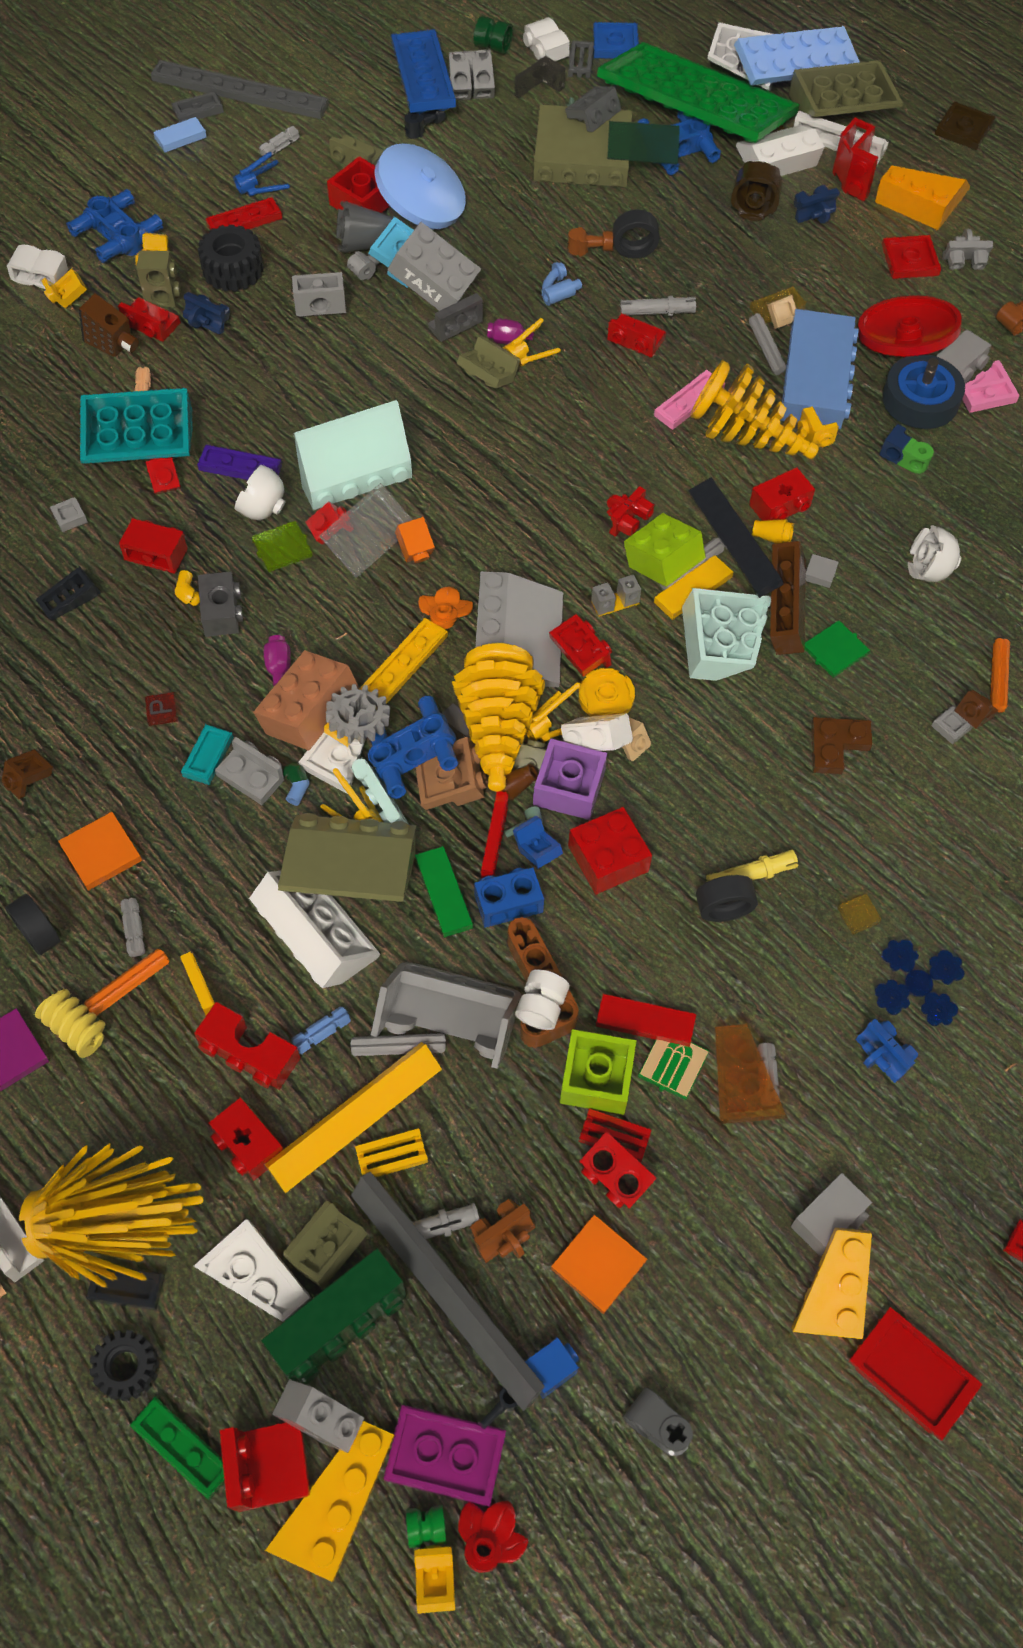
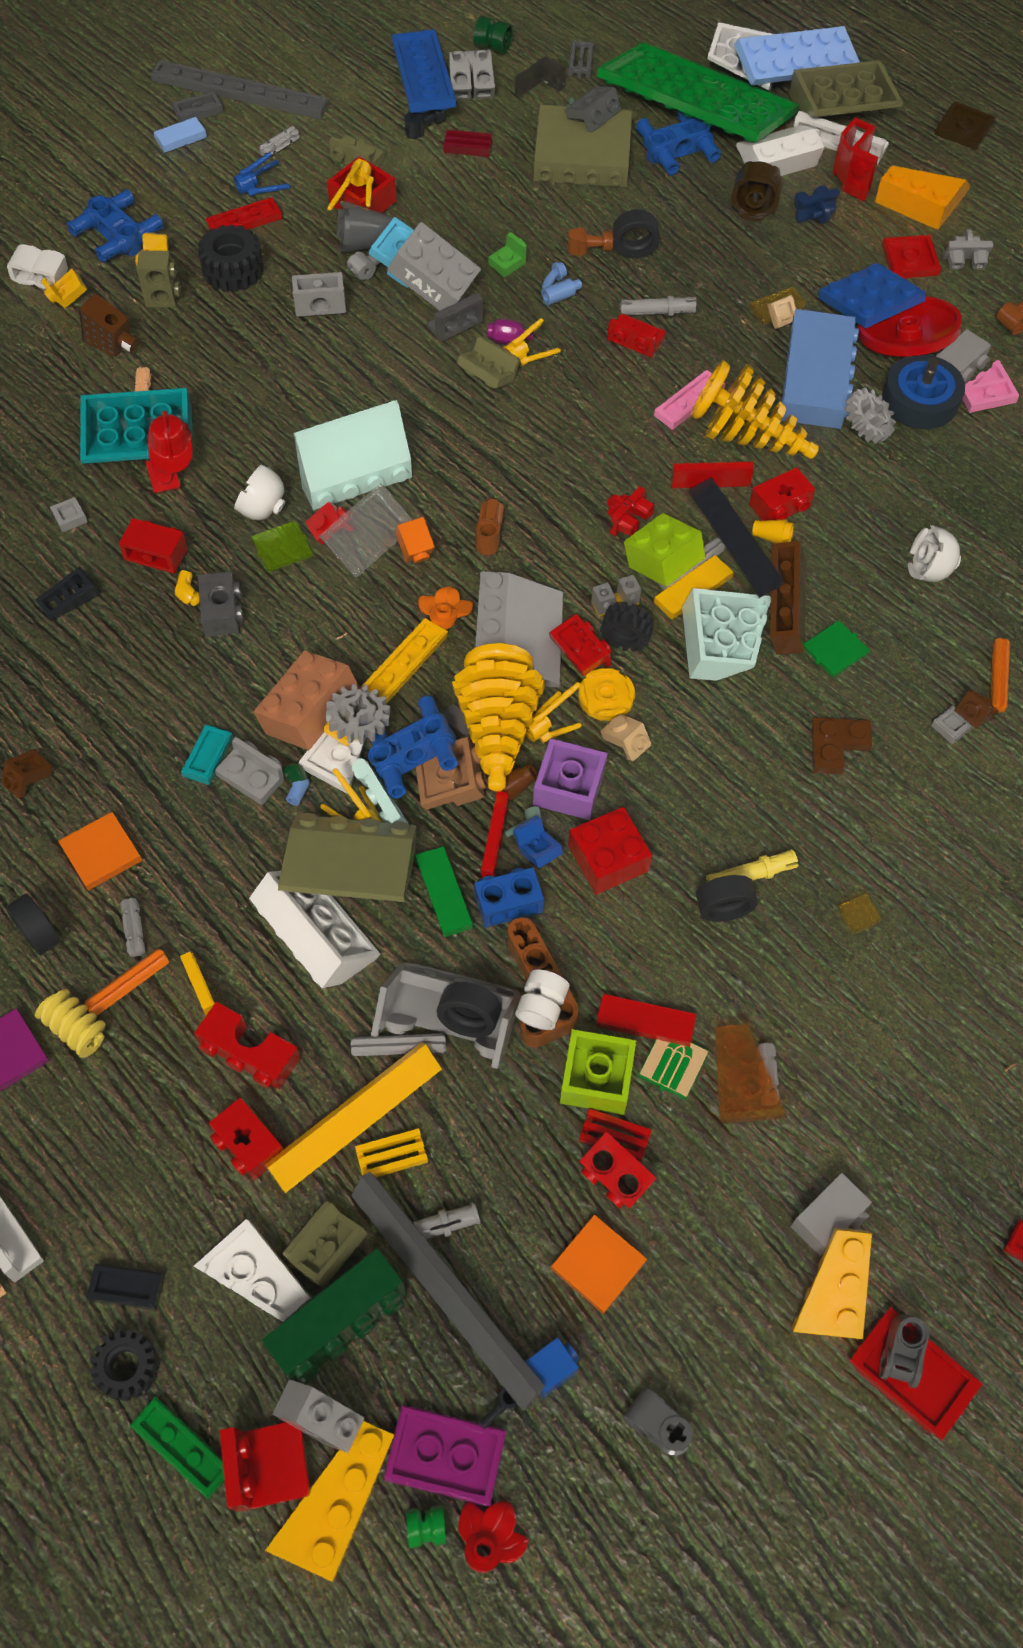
yellow plant [19,1143,203,1287] -> none
red bracket [118,297,180,342] -> none
clear red tile [145,692,178,726] -> none
dark blue hips [183,292,229,334] -> none
dark purple tile [197,445,282,480] -> none
magenta plant [264,635,291,686] -> none
medium blue axle [291,1007,351,1054] -> none
light blue dish [375,144,466,229] -> none
yellow bracket [414,1545,455,1614] -> none
dark orange hips [470,1199,535,1263] -> none
olive bracket [513,739,546,784] -> none
white brick [523,17,569,65] -> none
white brick [561,713,633,751] -> none
blue tile [593,22,638,59] -> none
clear green piece [607,121,679,164] -> none
light grey axle [749,313,786,375] -> none
yellow bracket [797,407,839,447] -> none
light grey tile [806,554,839,588] -> none
blue hips [856,1019,918,1083] -> none
clear blue plant [875,939,965,1026] -> none
leg [879,424,934,473] -> none
none -> red piece [148,410,193,474]
none -> yellow plant [327,159,374,211]
none -> black tyre [437,982,501,1038]
none -> dark red tile [443,130,492,157]
none -> dark orange piece [475,498,505,555]
none -> bright green bracket [488,232,527,277]
none -> black tyre [600,602,655,651]
none -> red tile [671,462,754,489]
none -> blue plate [819,263,926,329]
none -> light grey gear [844,387,896,444]
none -> dark grey piece [879,1314,929,1389]

